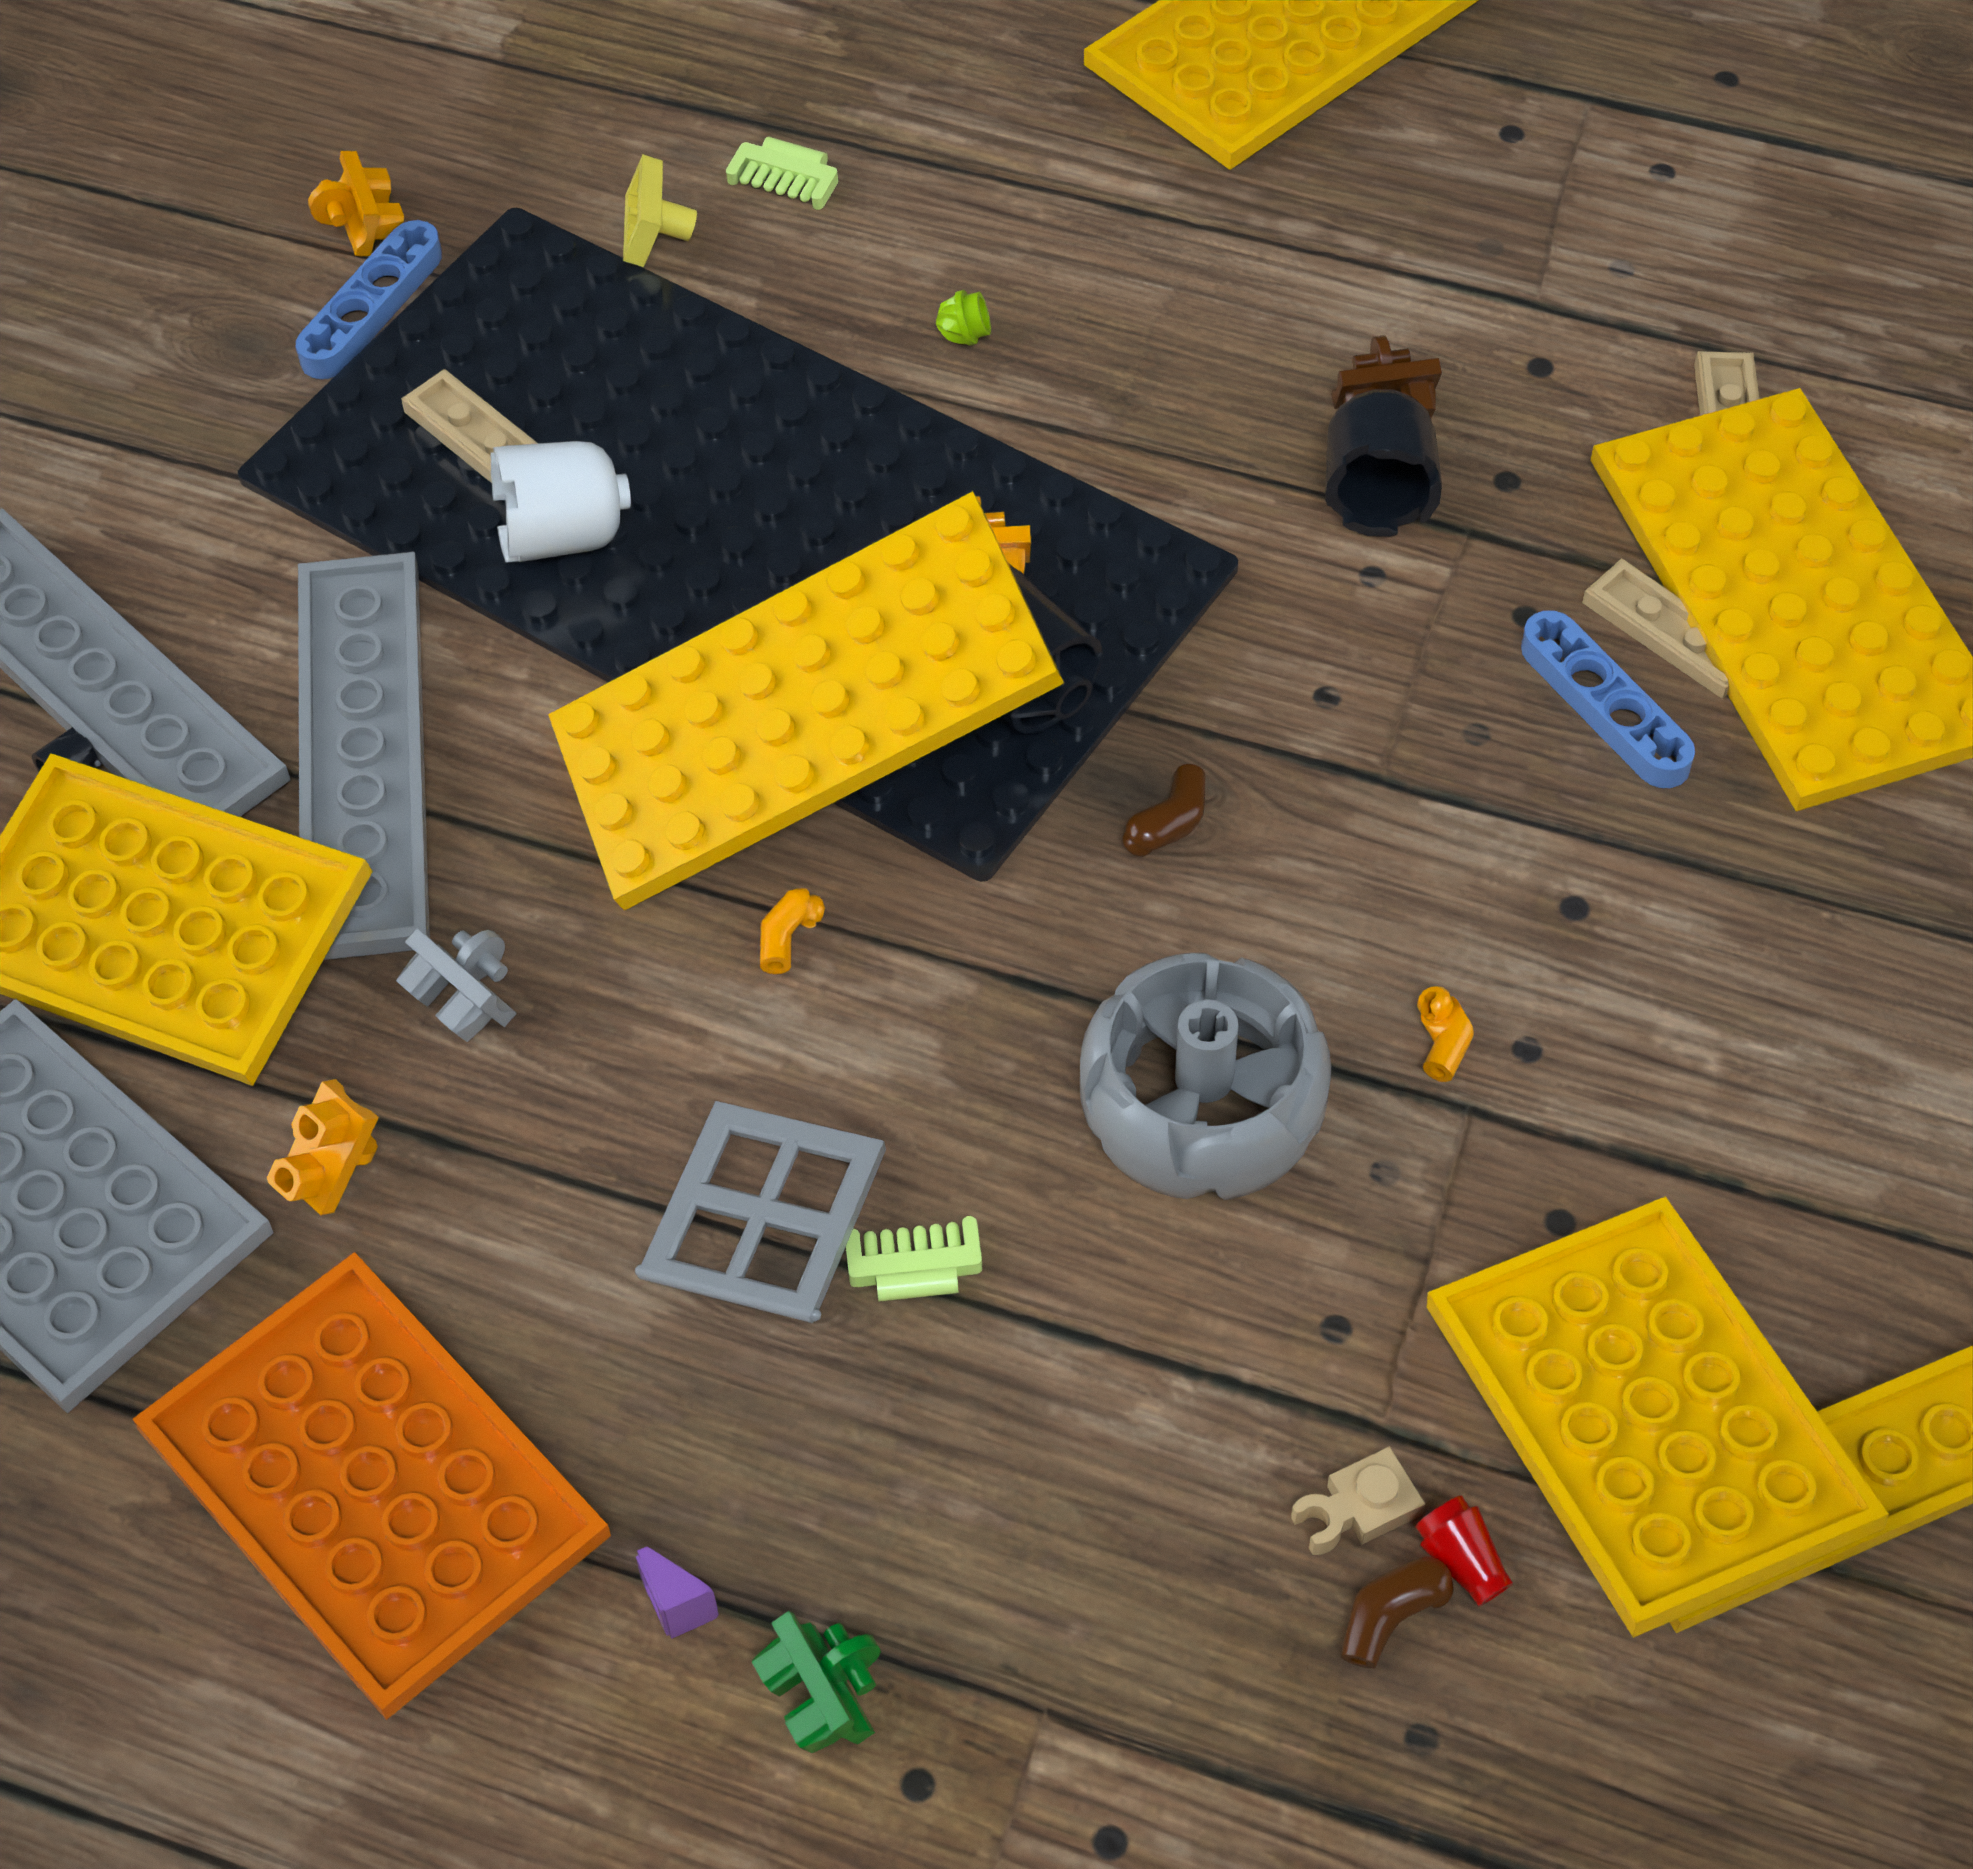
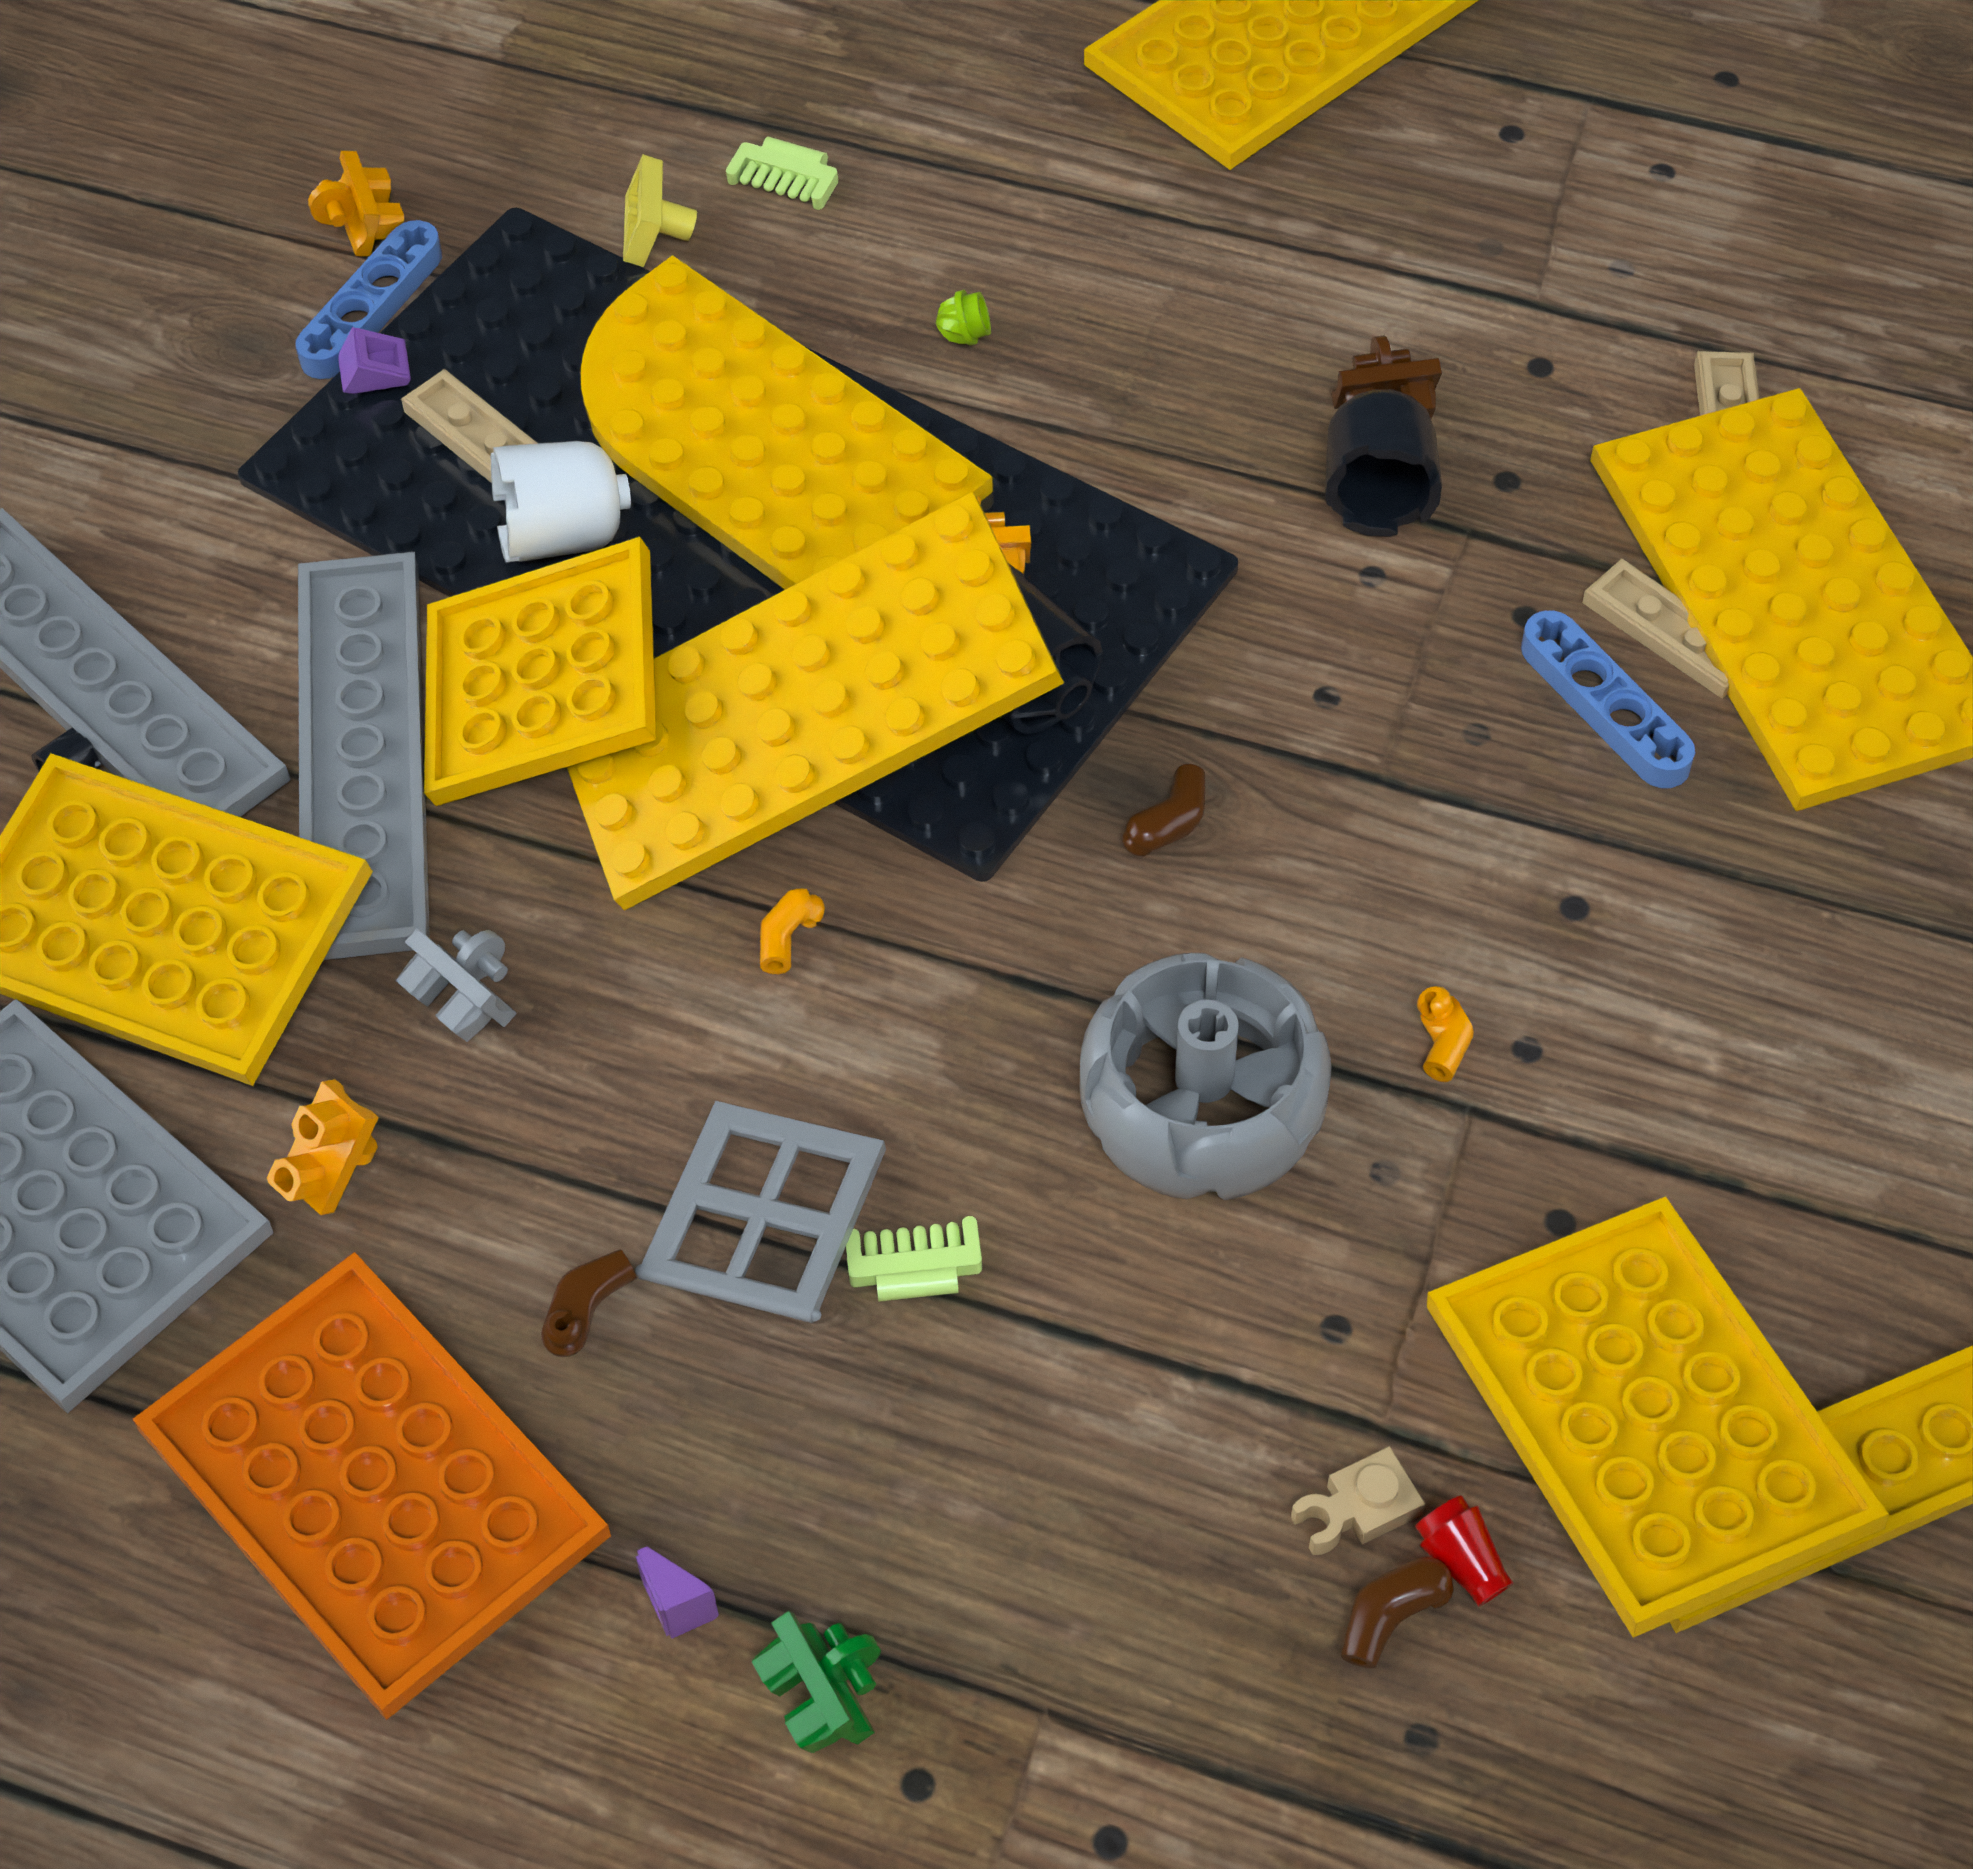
none -> medium lavender slope [338,327,411,394]
none -> yellow plate [424,537,656,806]
none -> reddish brown arm [541,1249,637,1357]
none -> yellow plate [580,255,993,590]

